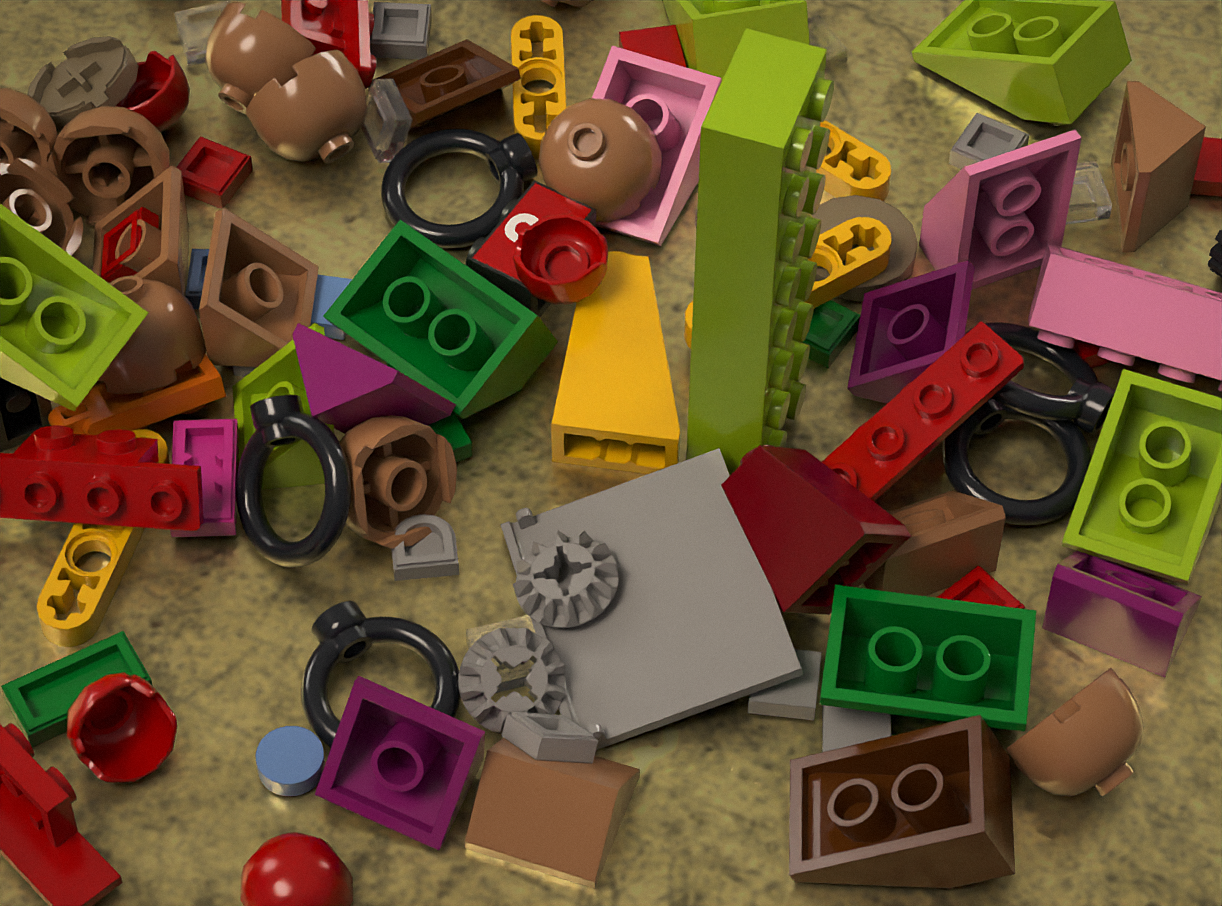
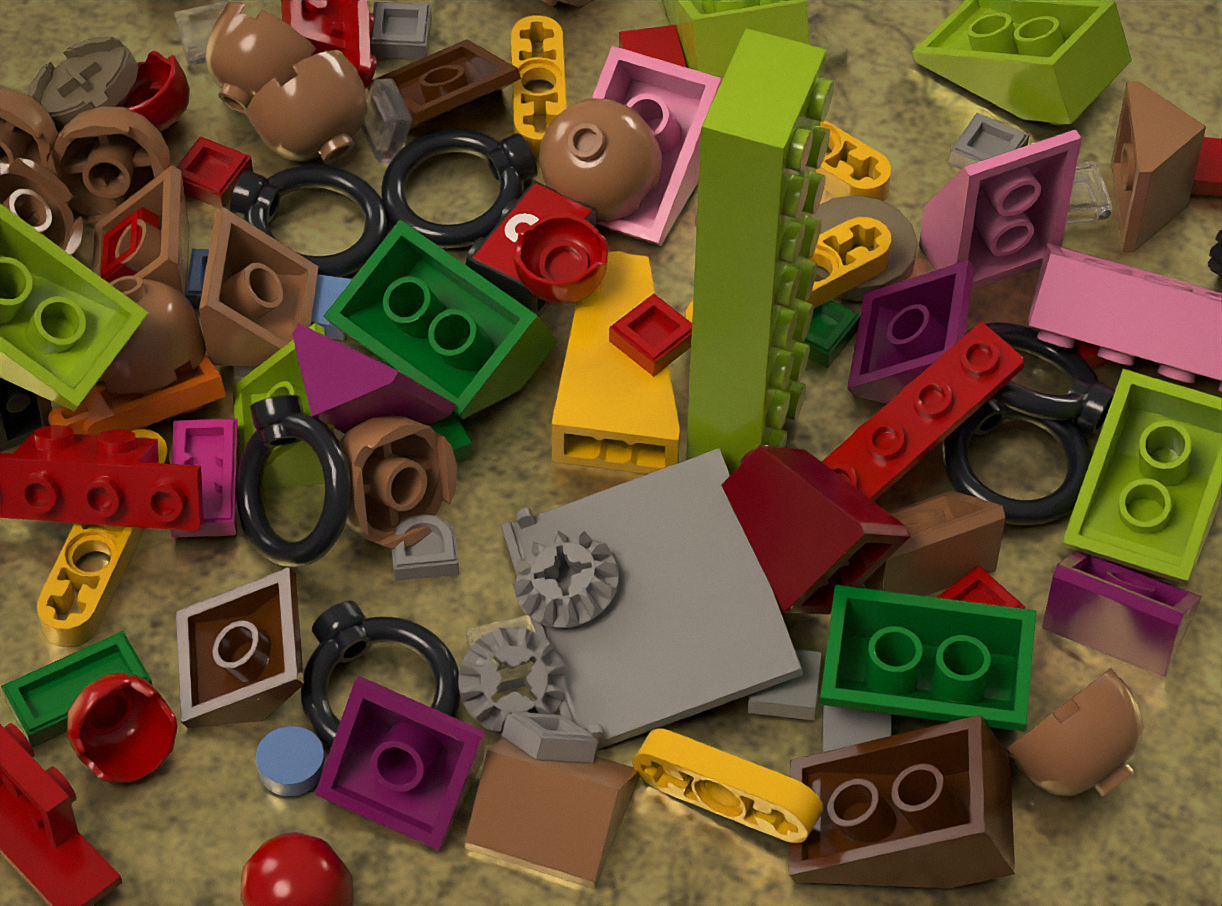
none -> reddish brown slope [176,567,304,728]
none -> black piece [230,164,389,277]
none -> red tile [609,293,692,377]
none -> yellow beam [632,729,823,843]

